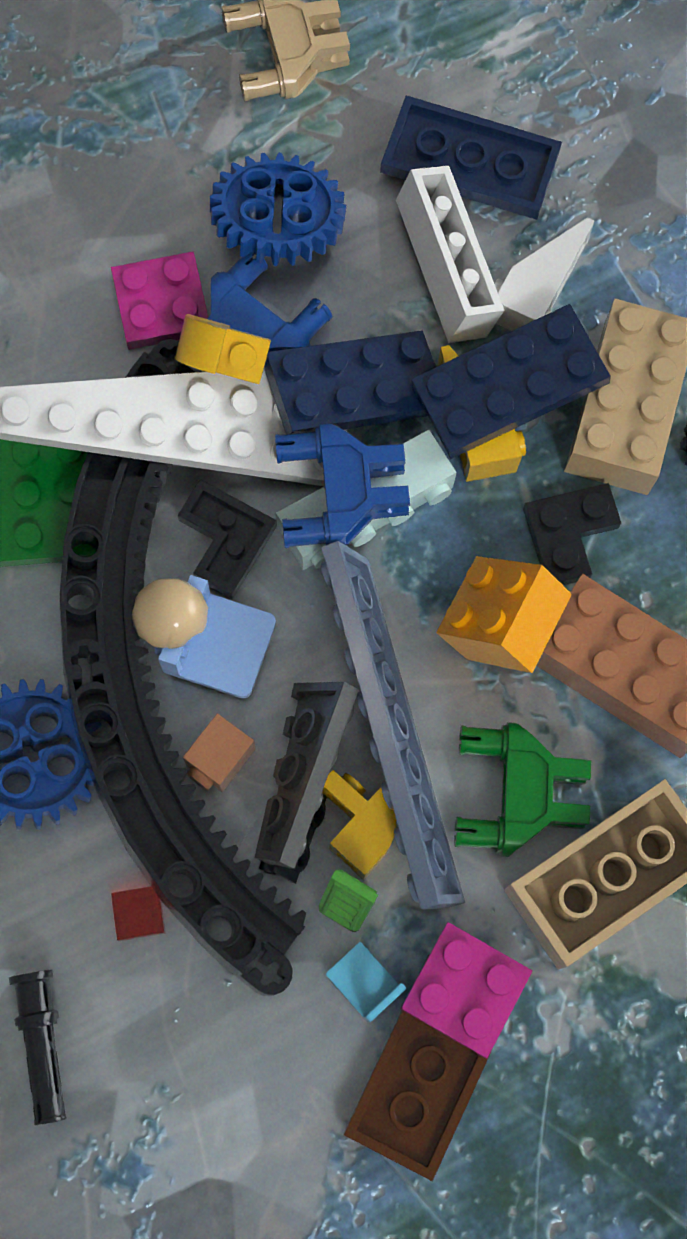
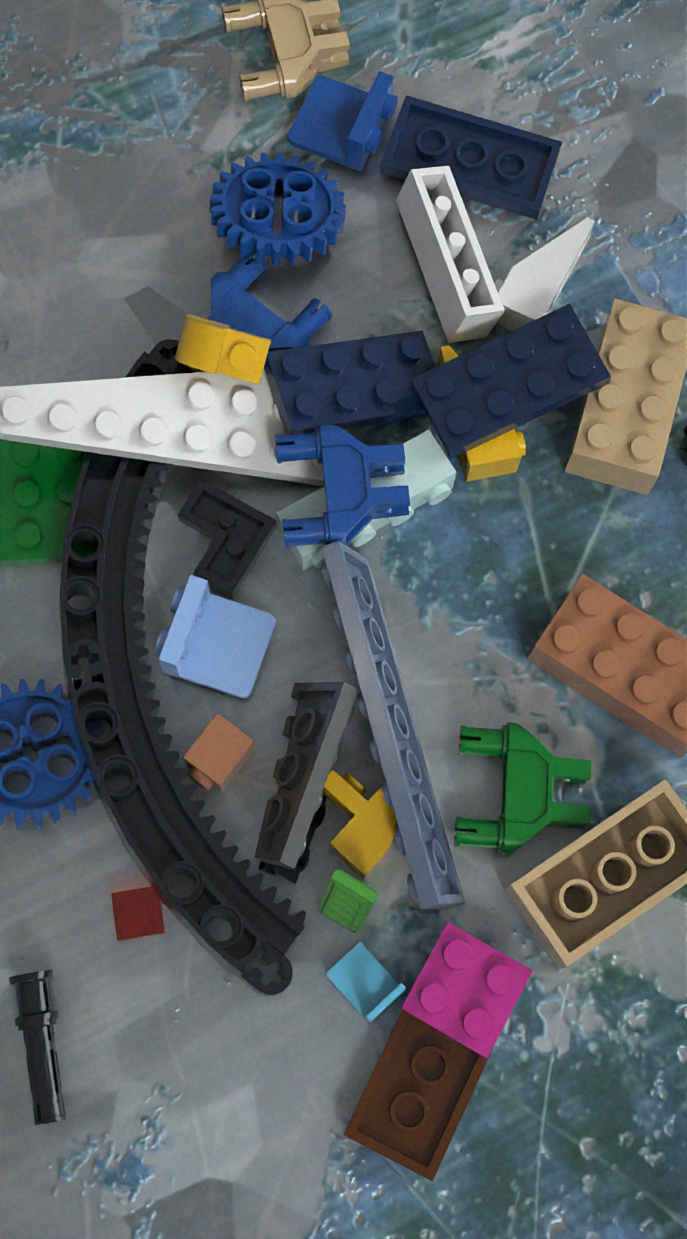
dark pink plate [111,251,208,350] -> none
tan hair [132,579,208,649] -> none
light orange brick [436,556,572,673] -> none
black plate [523,483,621,585] -> none
none -> blue bracket [288,71,398,172]

